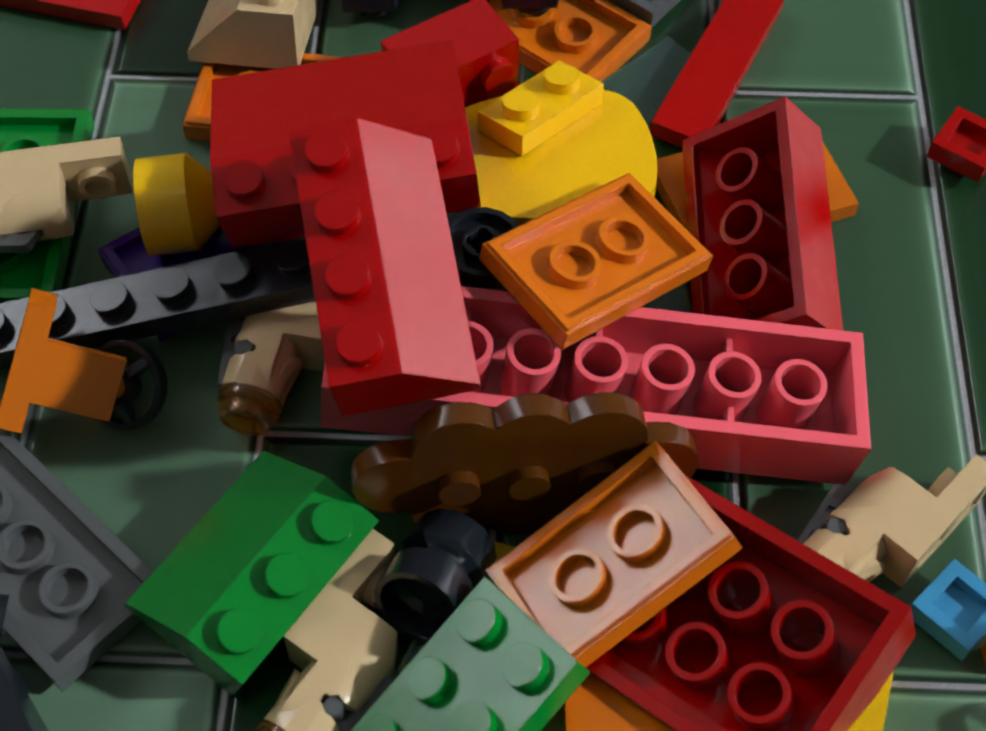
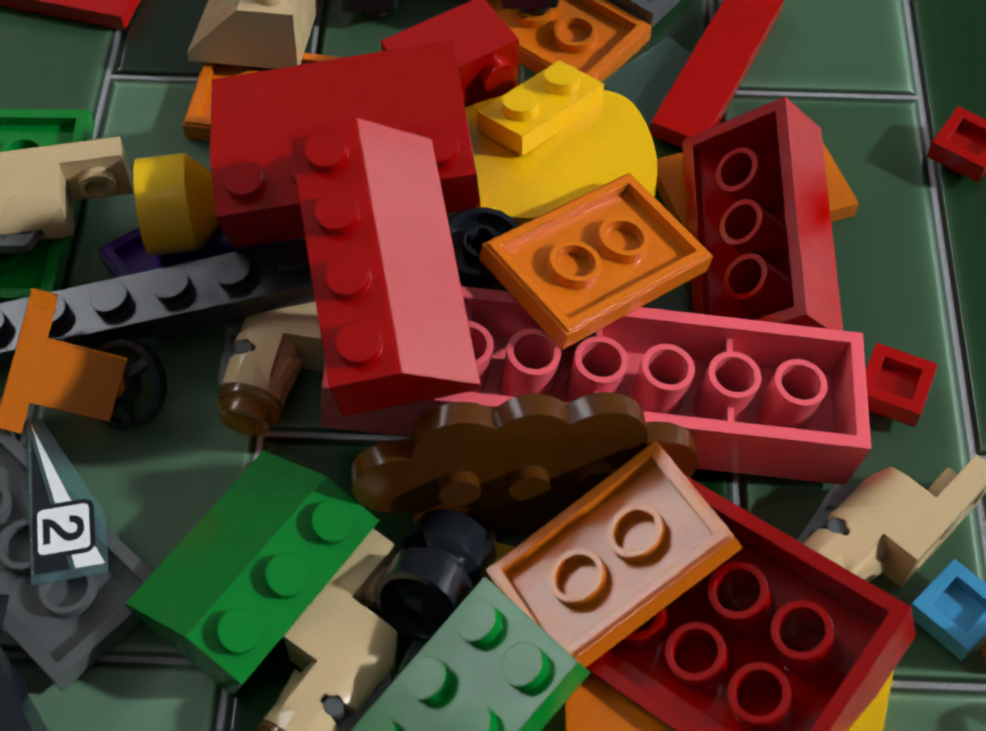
none -> sticker [27,419,109,586]
none -> red plate [866,342,938,427]

